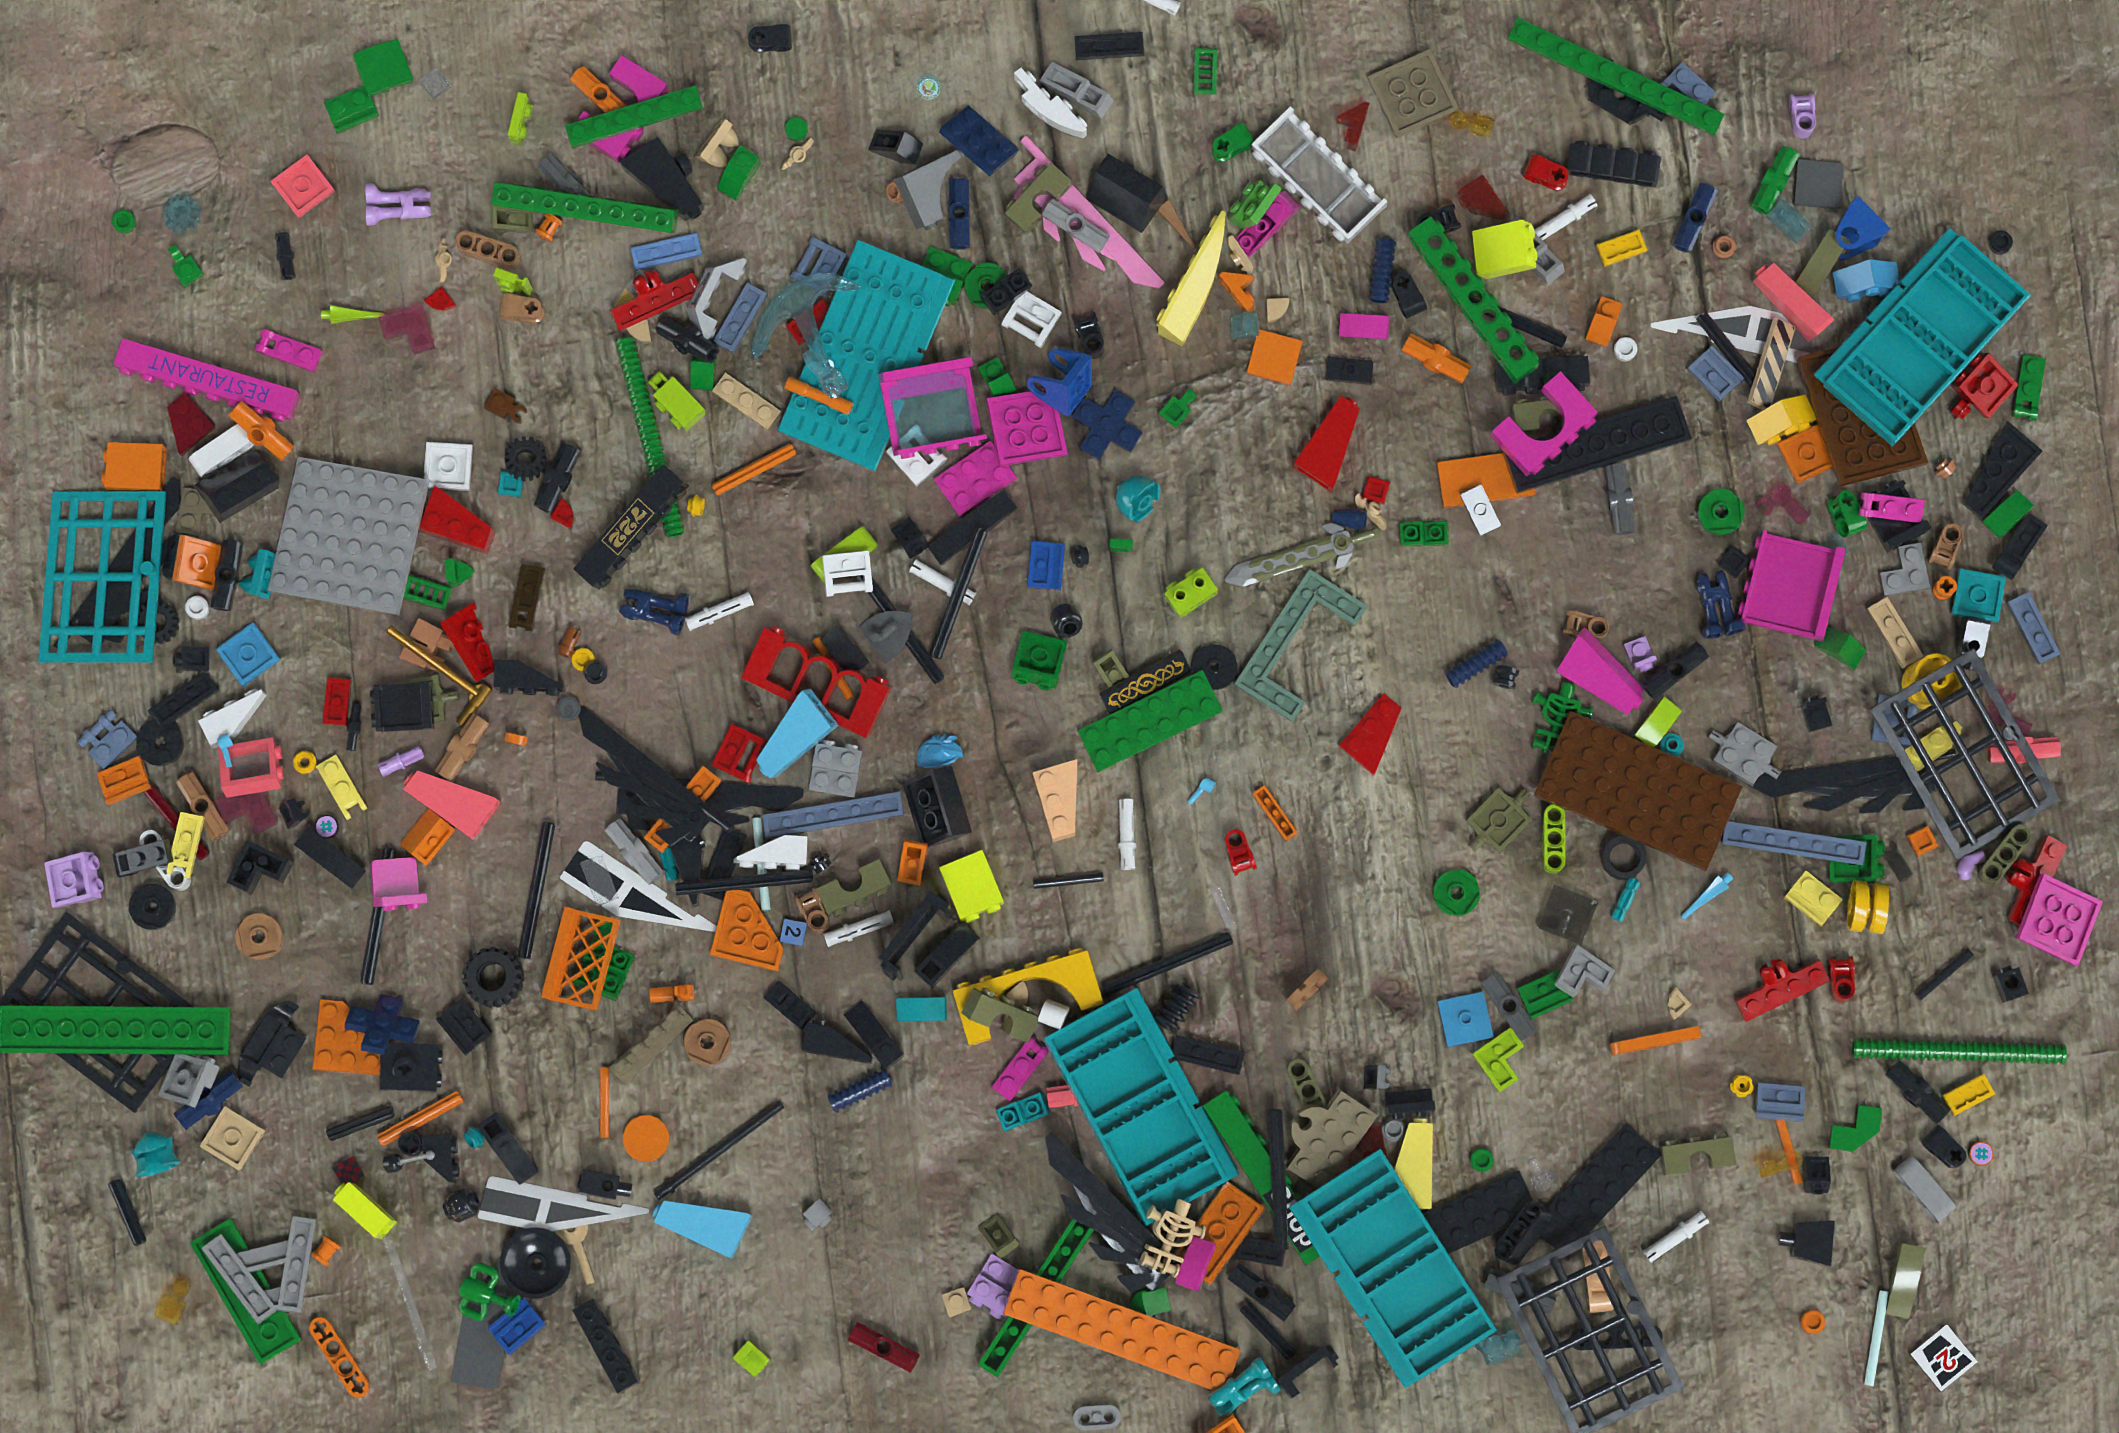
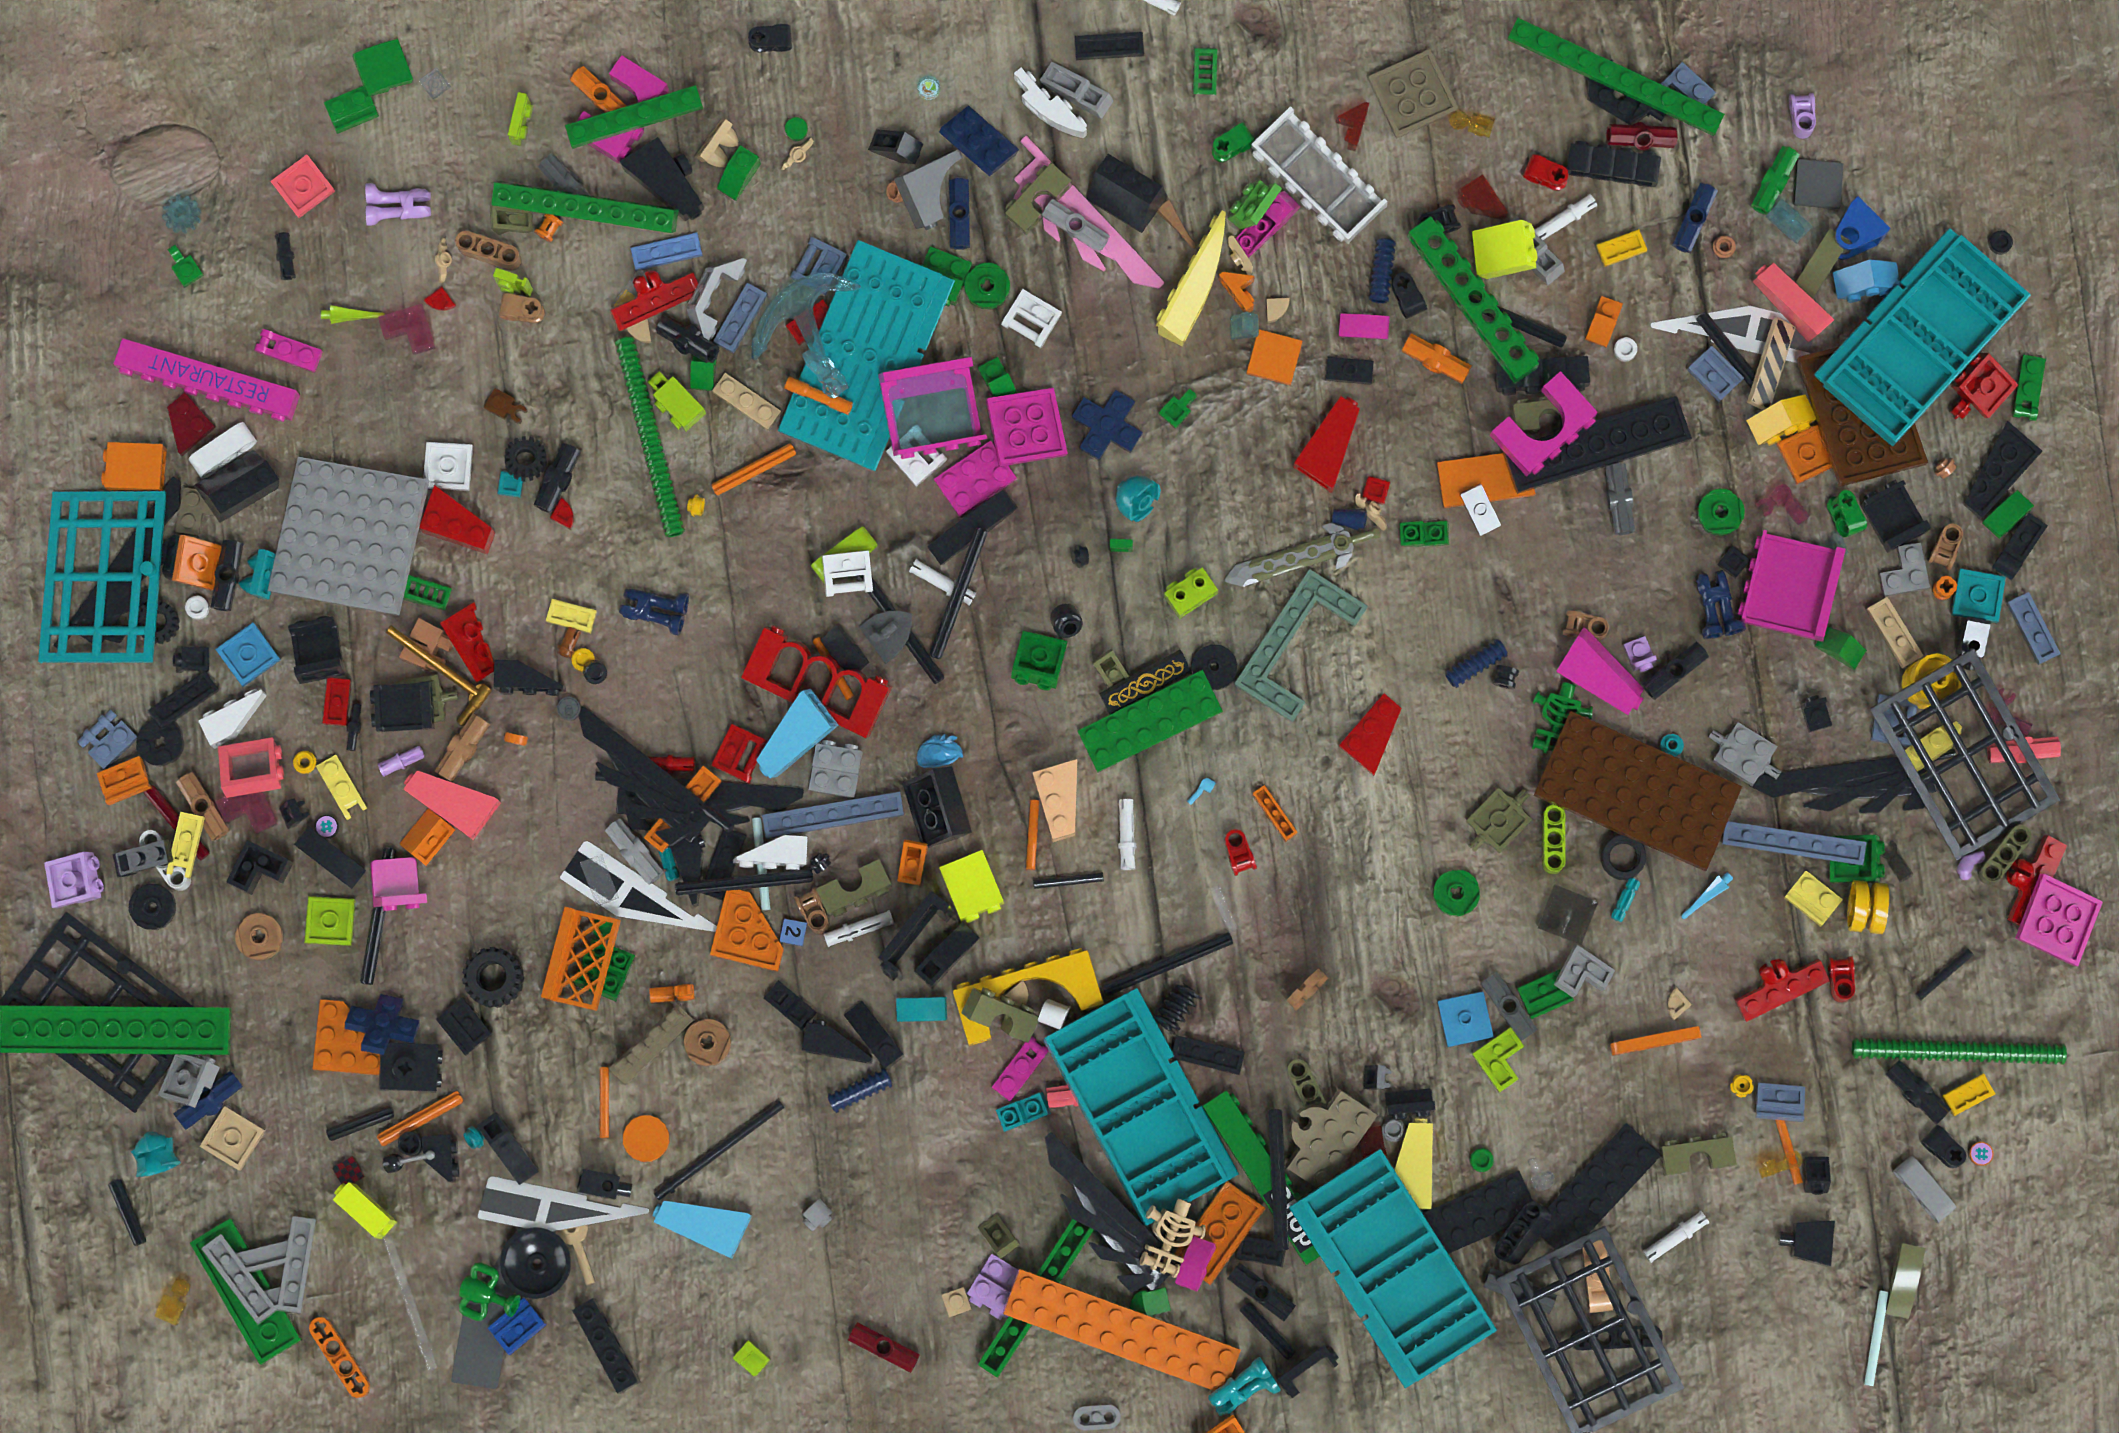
green tile [112,210,136,234] -> none
medium azure hand [217,733,233,768] -> none
orange piece [228,401,294,461] -> none
black plate [238,1000,307,1087] -> none
orange bush [310,1235,341,1266] -> none
black head [443,1188,480,1223] -> none
green tile [444,558,474,588] -> none
dark brown plate [509,564,545,632] -> none
black axle [518,822,555,959] -> none
black brick [573,464,689,590] -> none
white pin [684,591,754,631] -> none
black bracket [890,517,929,559] -> none
black slope [980,268,1033,316] -> none
blue hose [1027,348,1092,417] -> none
blue plate [1028,541,1065,591] -> none
black piece [1073,312,1104,359] -> none
clear light blue hips [1475,1329,1523,1365] -> none
lime slope [1634,696,1682,747] -> none
orange tile [1800,1310,1825,1334] -> none
green tile [1829,1105,1882,1152] -> none
dark pink plate [1859,492,1925,523] -> none
orange tile [1906,826,1938,857] -> none
tile [1909,1324,1977,1392] -> none
black brick [1993,965,2029,1003] -> none
none -> black panel [288,616,345,684]
none -> lime tile [304,896,356,946]
none -> light yellow plate [546,599,597,634]
none -> red pin [647,754,695,773]
none -> orange bar [1026,800,1039,870]
none -> dark red piece [1606,122,1678,150]

